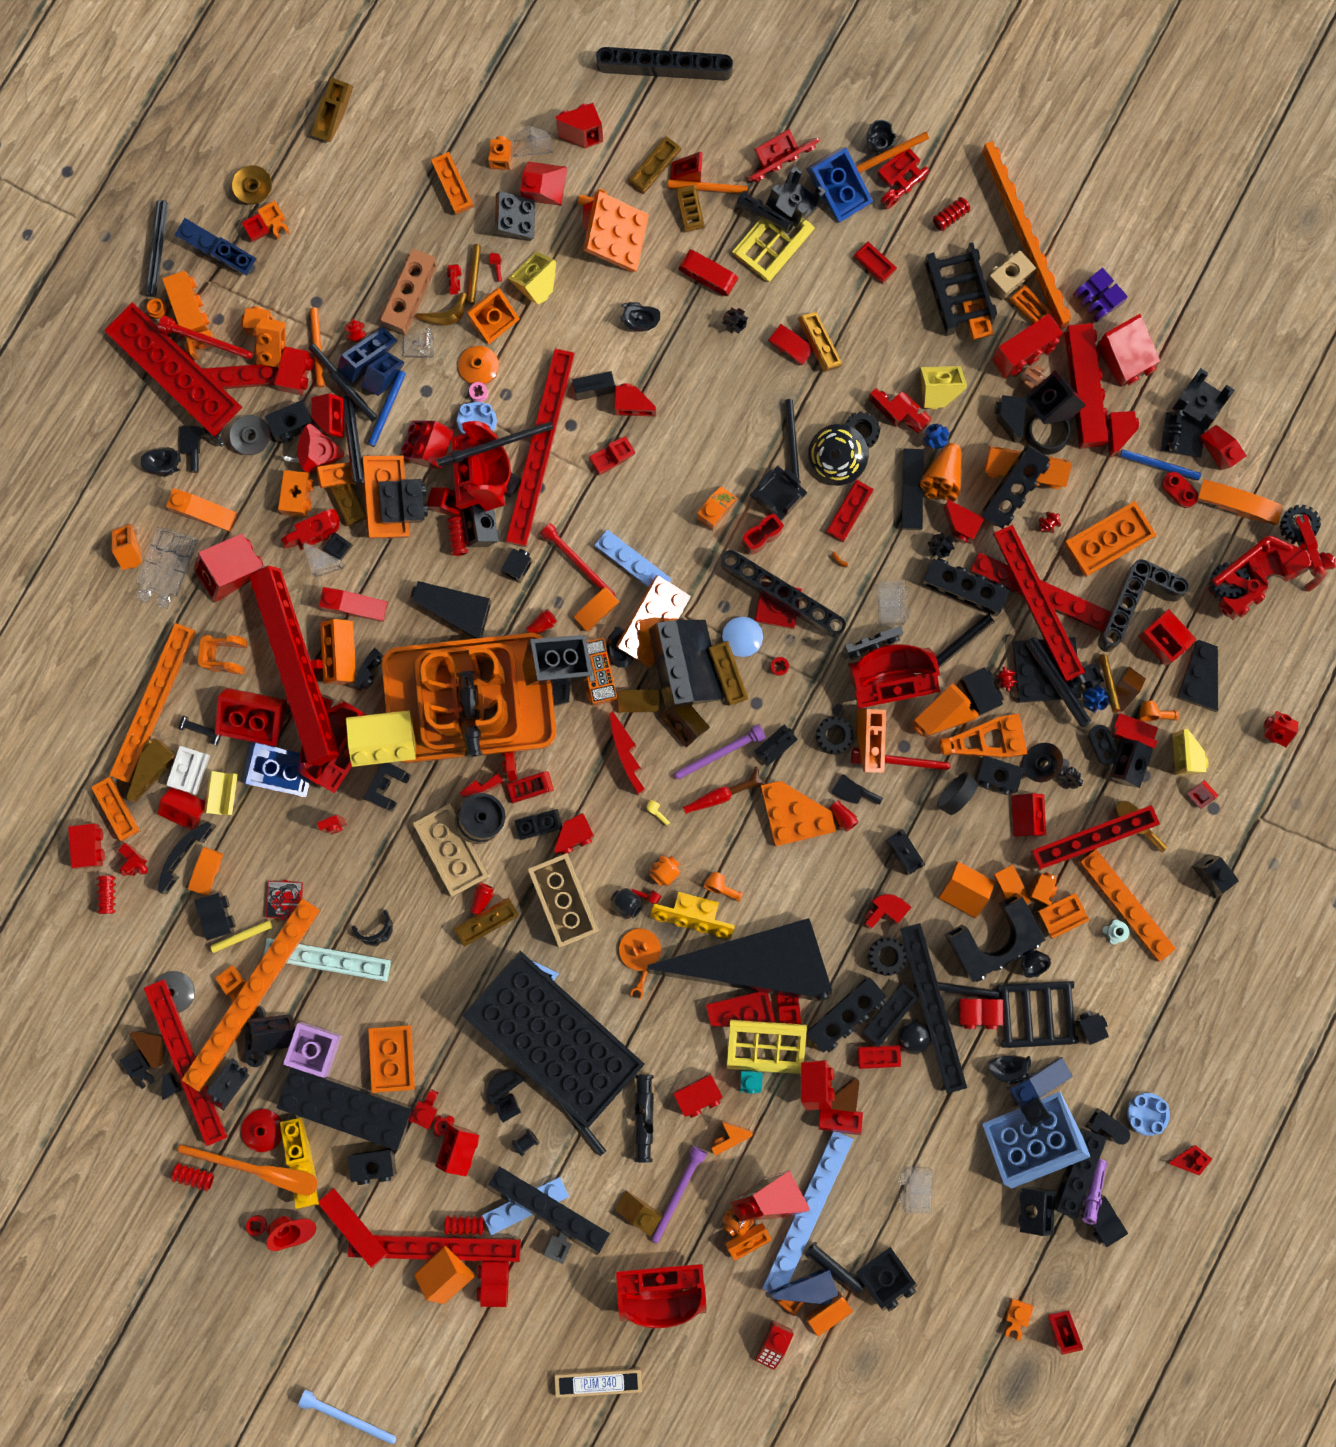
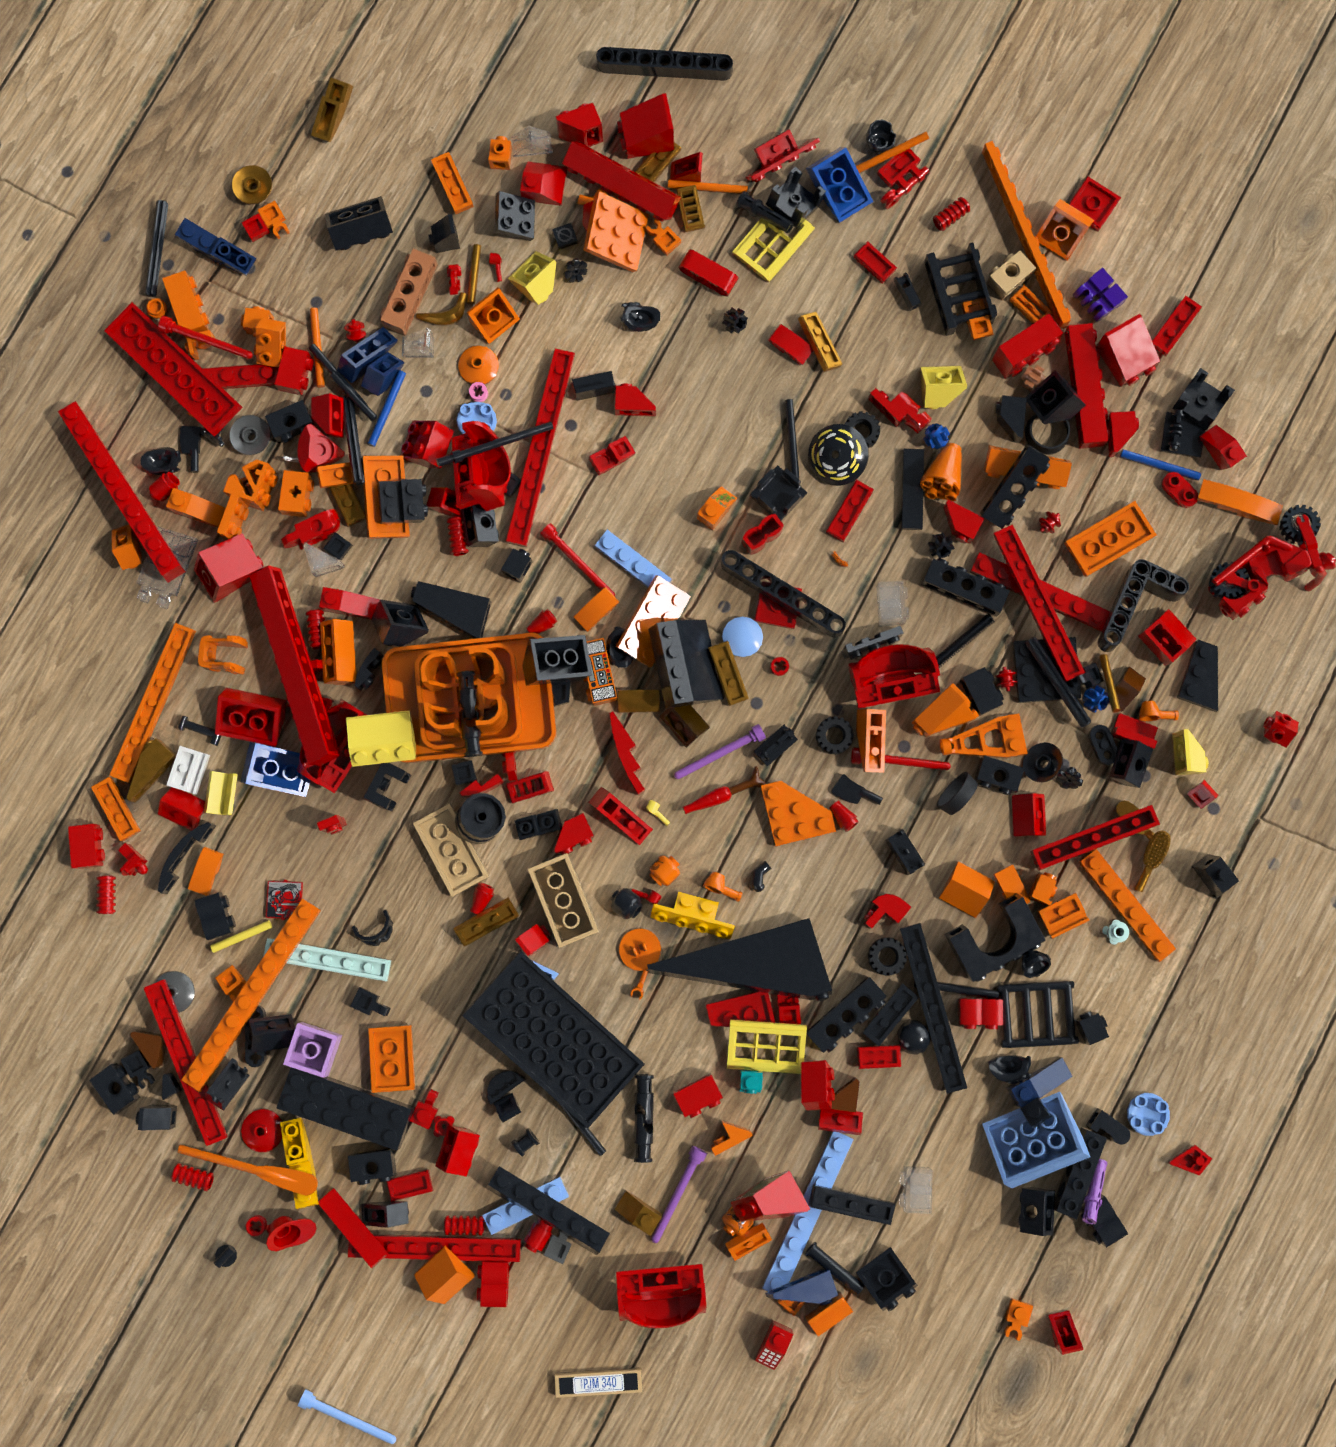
none -> red brick [58,401,186,583]
none -> black brick [89,1063,141,1115]
none -> black slope [136,1104,177,1131]
none -> red brick [149,472,180,501]
none -> black plate [214,1244,237,1268]
none -> orange piece [217,459,278,540]
none -> red piece [306,609,325,649]
none -> black slope [325,196,393,251]
none -> black plate [350,987,391,1016]
none -> black slope [361,1201,409,1228]
none -> black slope [371,599,429,647]
none -> red tile [387,1169,434,1202]
none -> black slope [428,214,460,253]
none -> black plate [452,760,477,786]
none -> red slope [515,924,551,956]
none -> red brick [523,1219,553,1253]
none -> black tile [552,223,578,250]
none -> red brick [562,141,681,222]
none -> black plant [563,258,588,283]
none -> red slope [588,787,653,845]
none -> red slope [617,93,674,159]
none -> orange plate [646,219,681,256]
none -> black arm [750,861,772,892]
none -> black tile [808,1184,896,1225]
none -> black bar [894,272,922,311]
none -> orange slope [1036,199,1094,261]
none -> red tile [1069,176,1121,231]
none -> pearl gold piece [1135,831,1171,892]
none -> red plate [1152,296,1202,356]

